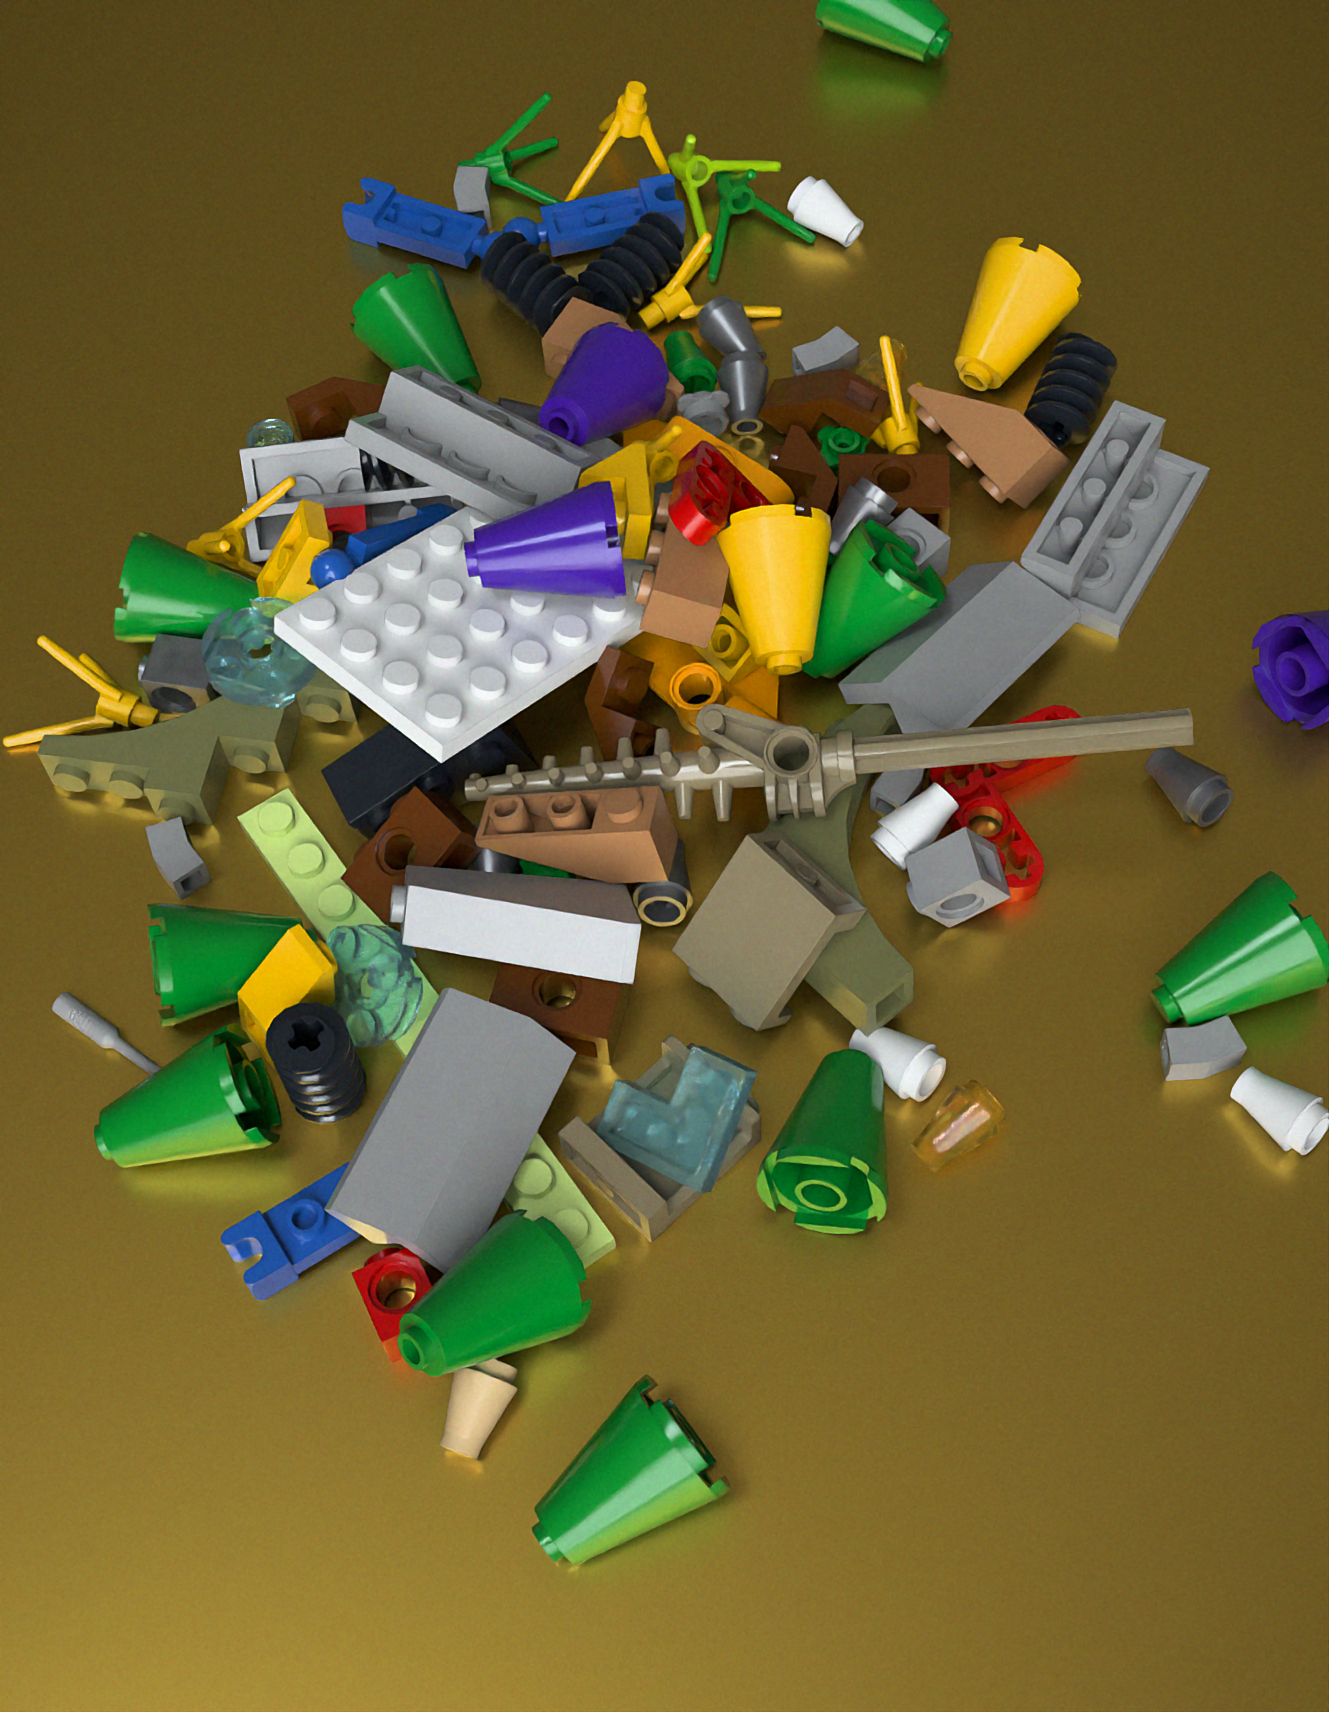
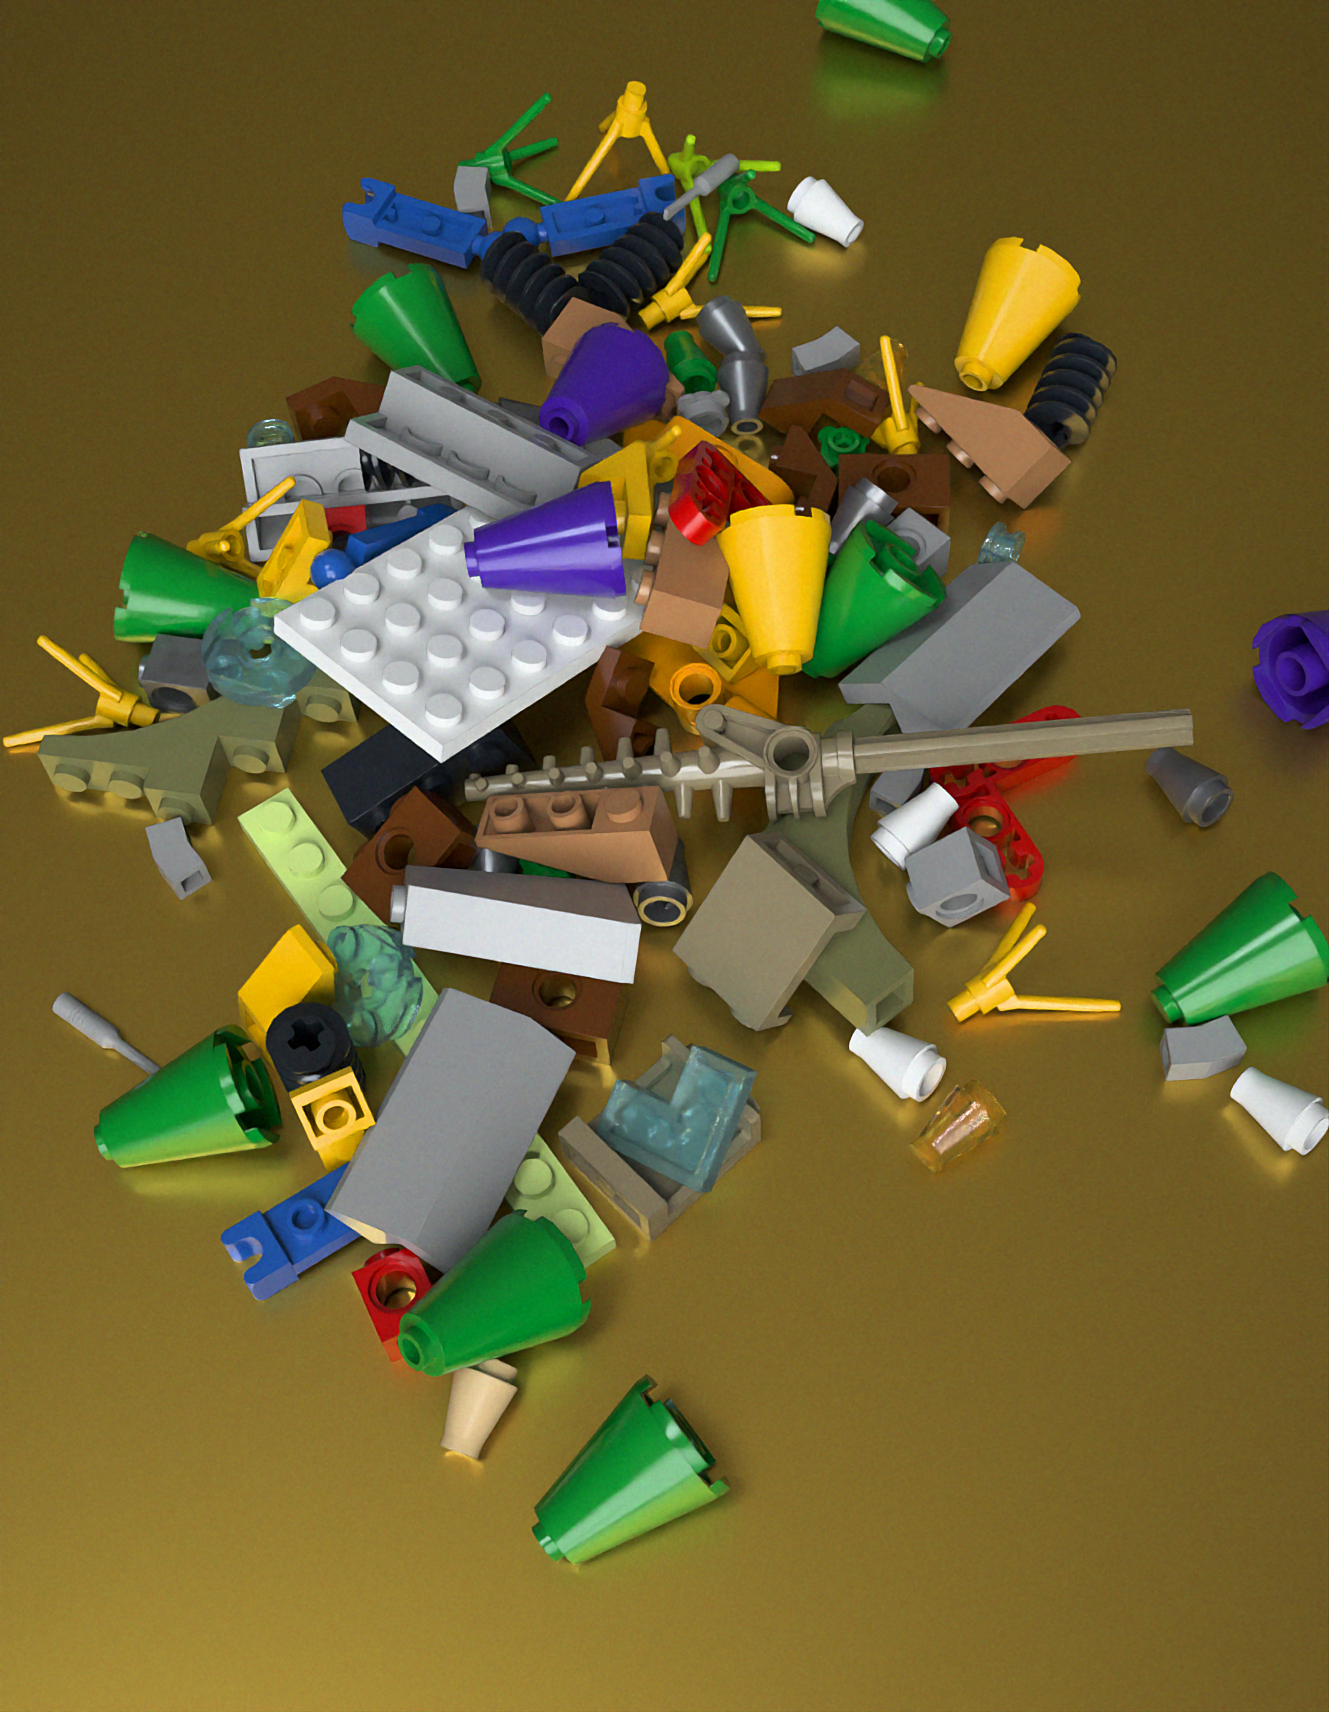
green cone [147,903,317,1027] -> none
green cone [756,1049,889,1234] -> none
light grey slope [1020,400,1210,639] -> none
none -> yellow slope [289,1066,376,1174]
none -> light grey piece [663,153,739,221]
none -> yellow plant [946,902,1121,1023]
none -> clear light blue bush [977,522,1026,564]

